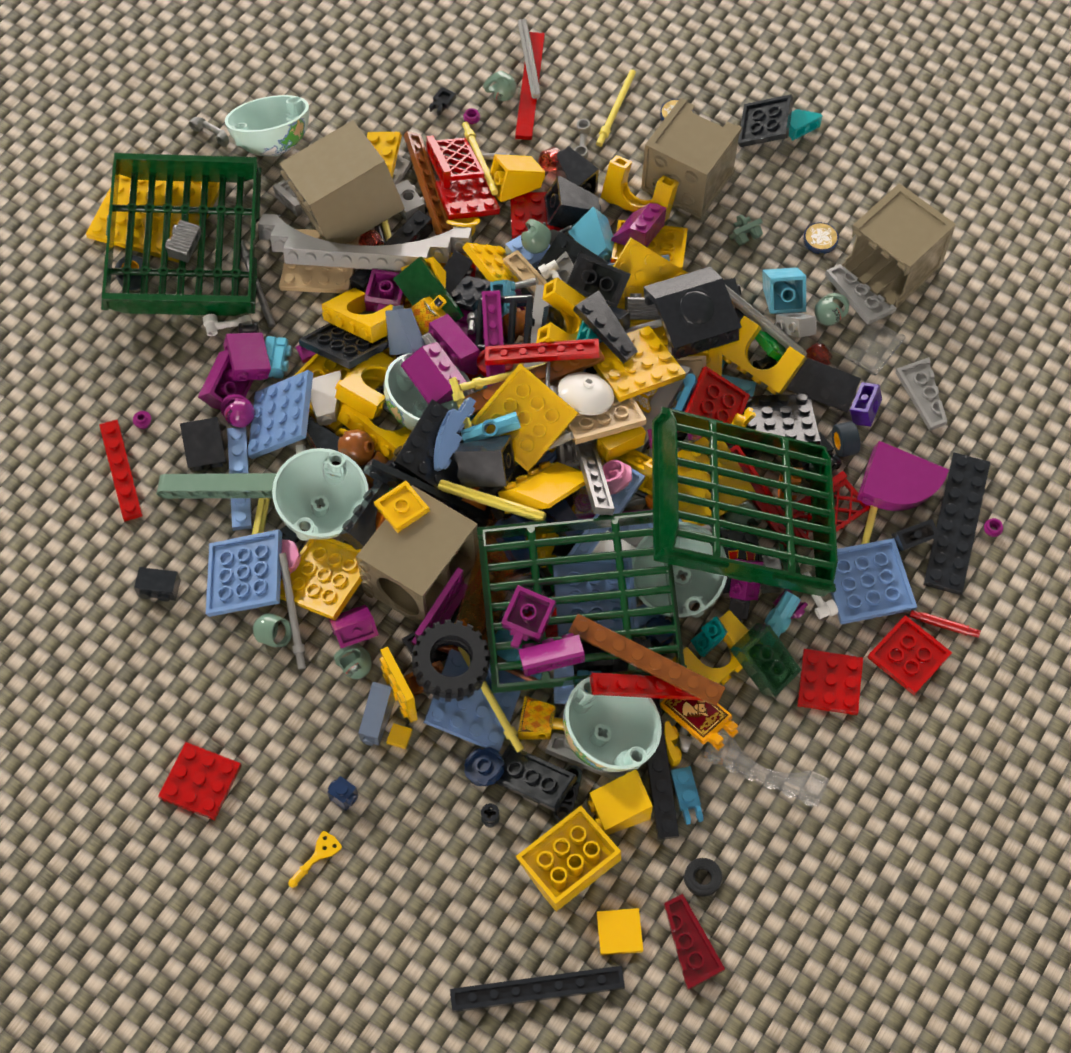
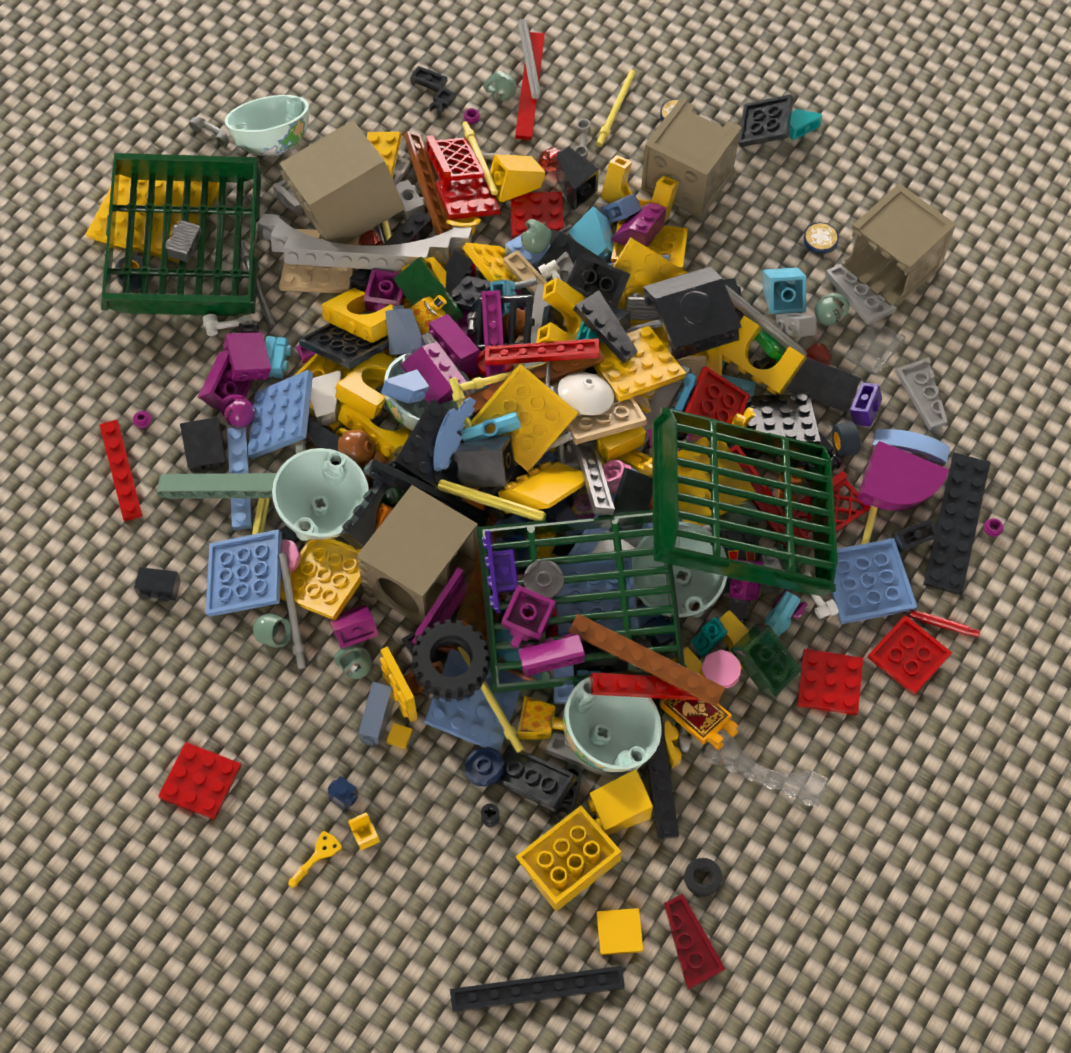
yellow tile [374,481,430,533] -> none
black slope [544,176,601,228] -> none
dark azure hinge [670,766,704,825] -> none
sand green hips [729,215,763,246] -> none
none -> yellow bracket [348,813,380,851]
none -> medium blue slope [381,370,429,403]
none -> black plate [410,66,448,92]
none -> dark purple bracket [483,530,518,613]
none -> flat silver tile [523,560,564,599]
none -> medium blue slope [600,194,642,223]
none -> black tile [613,468,653,530]
none -> bright pink hat [701,650,741,688]
none -> light blue slope [872,429,950,464]

